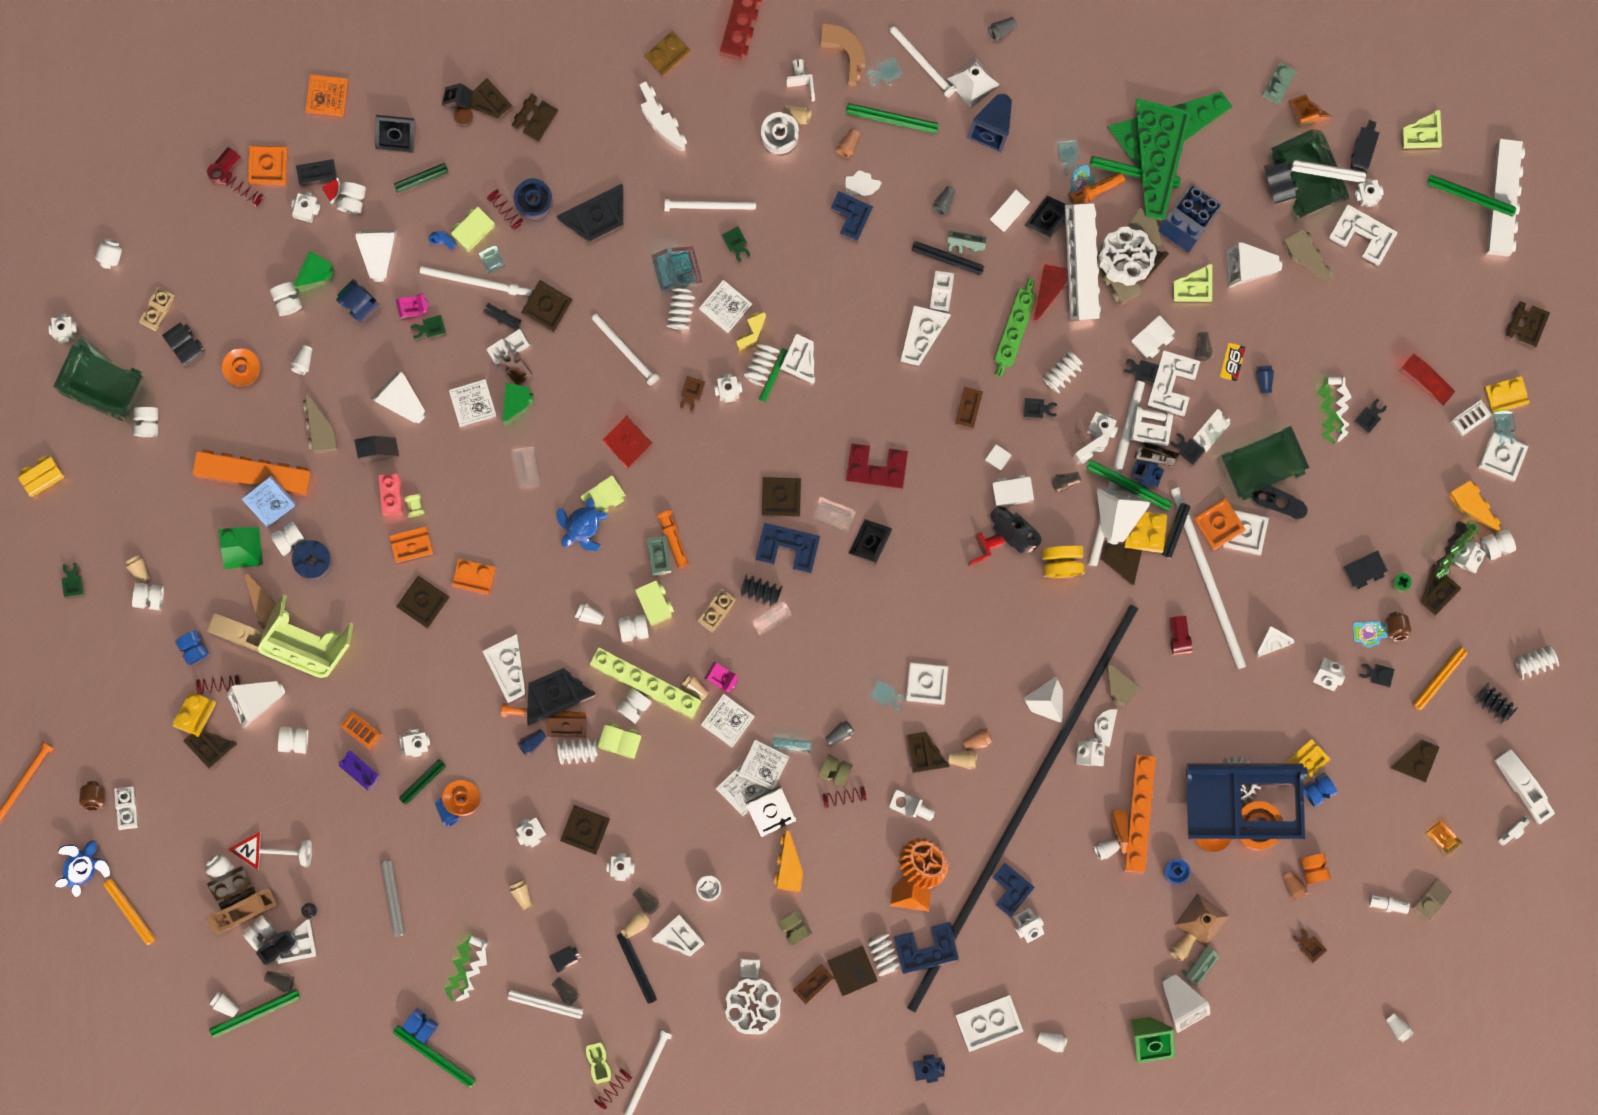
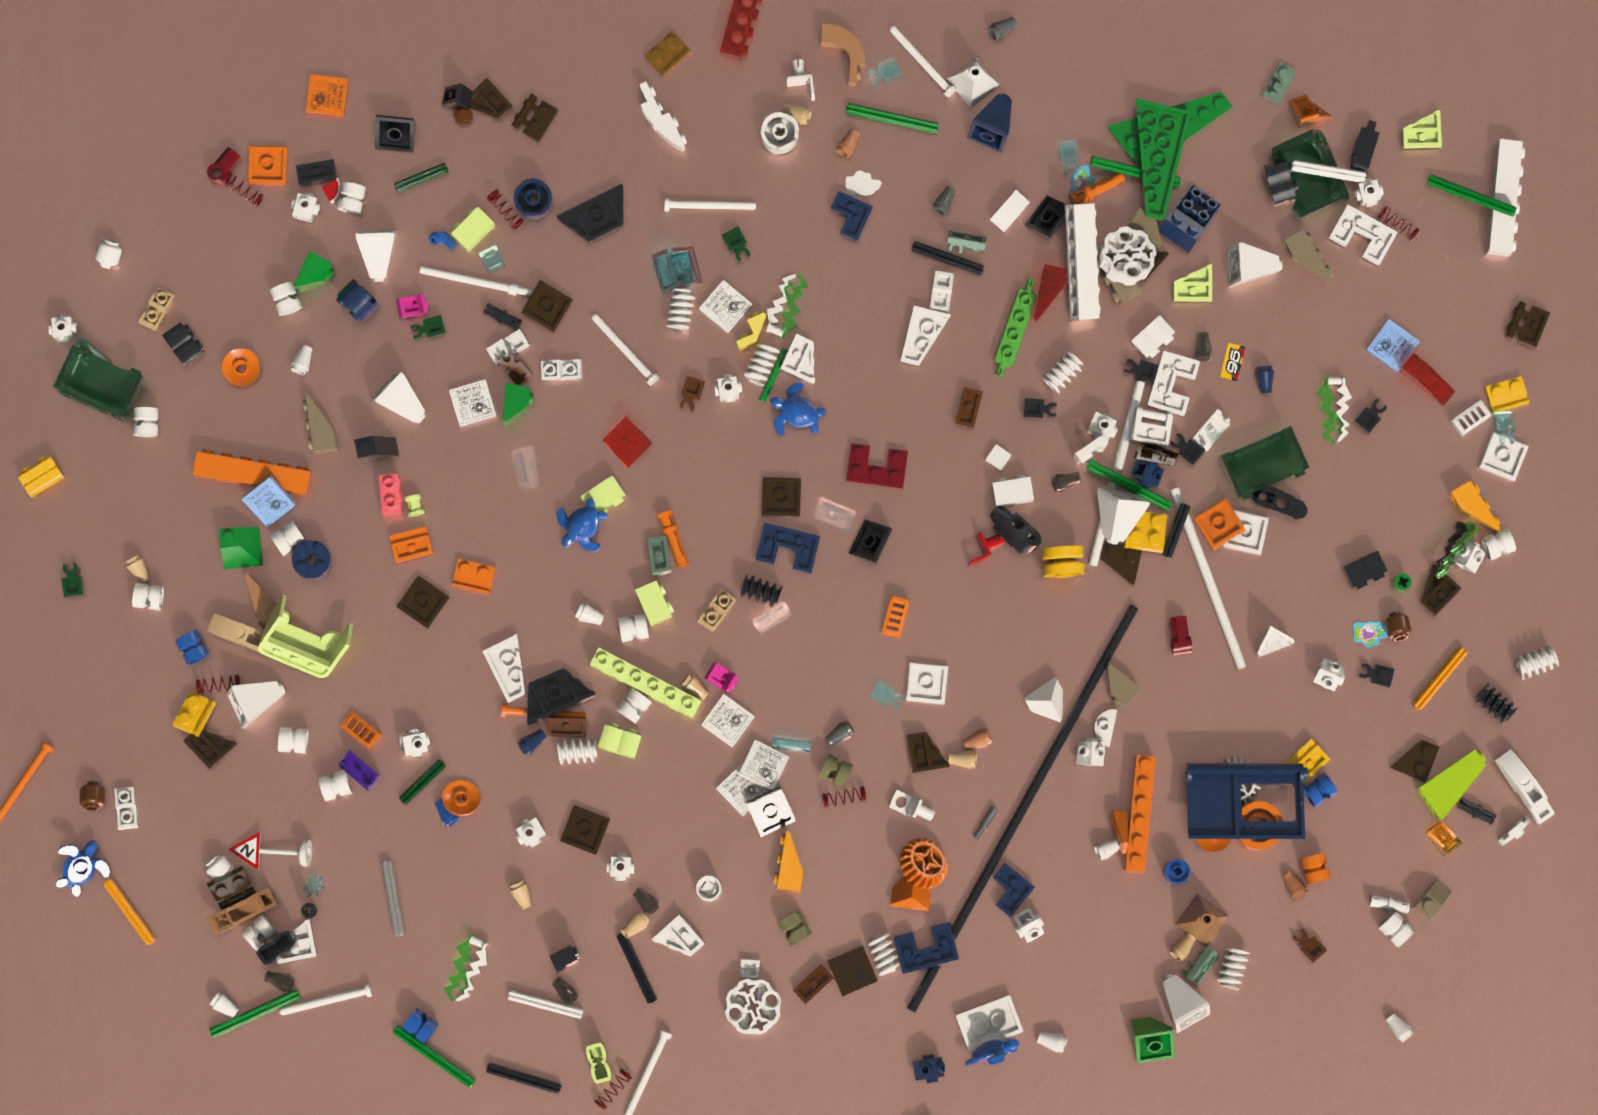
none -> white bar [279,983,372,1015]
none -> clear light blue plant [303,873,324,897]
none -> white wheel [318,769,352,801]
none -> black axle [486,1063,562,1094]
none -> white slope [541,359,583,381]
none -> piece [766,274,808,338]
none -> blue animal [770,382,826,435]
none -> orange slope [881,596,910,639]
none -> blue animal [965,1038,1020,1065]
none -> flat silver pin [973,806,998,839]
none -> white piece [1217,948,1250,991]
none -> light blue tile [1367,319,1420,372]
none -> dark red piece [1378,206,1420,241]
none -> white wheel [1378,911,1415,948]
none -> lime slope [1416,749,1486,821]
none -> black pin [1457,797,1497,826]

